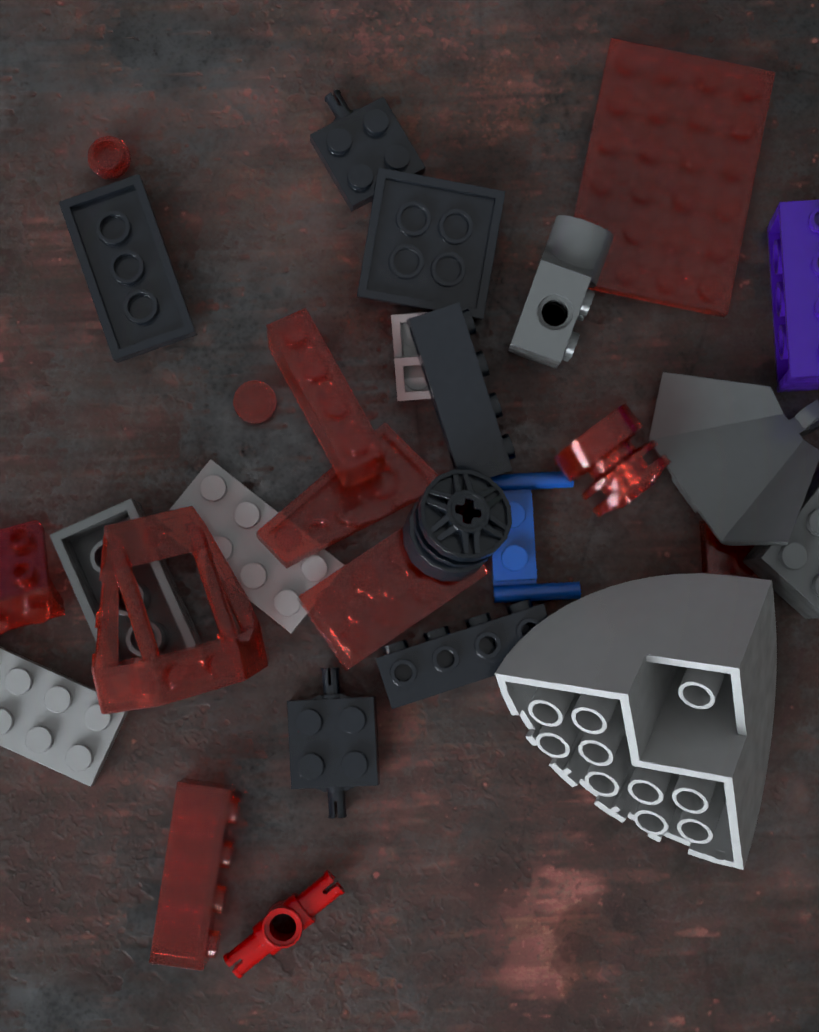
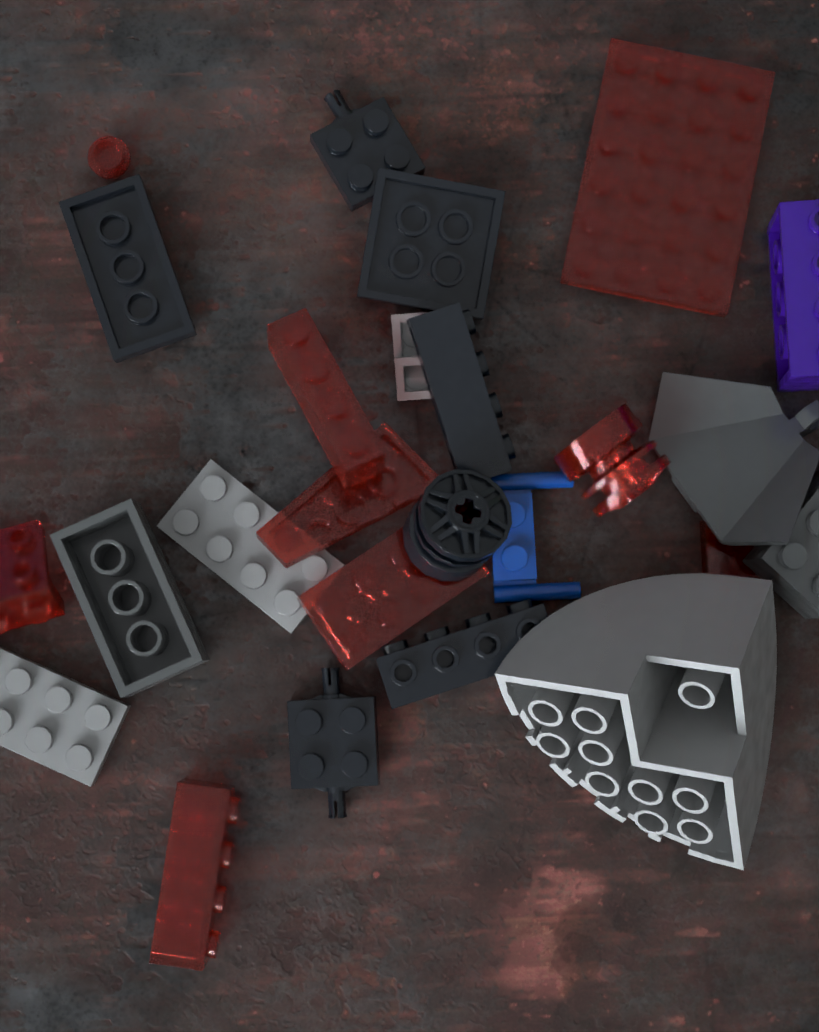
clear red windscreen [91,506,269,714] -> none
red pin [223,870,345,979] -> none
clear red plate [233,380,277,424] -> none
dark grey brick [508,215,614,369] -> none

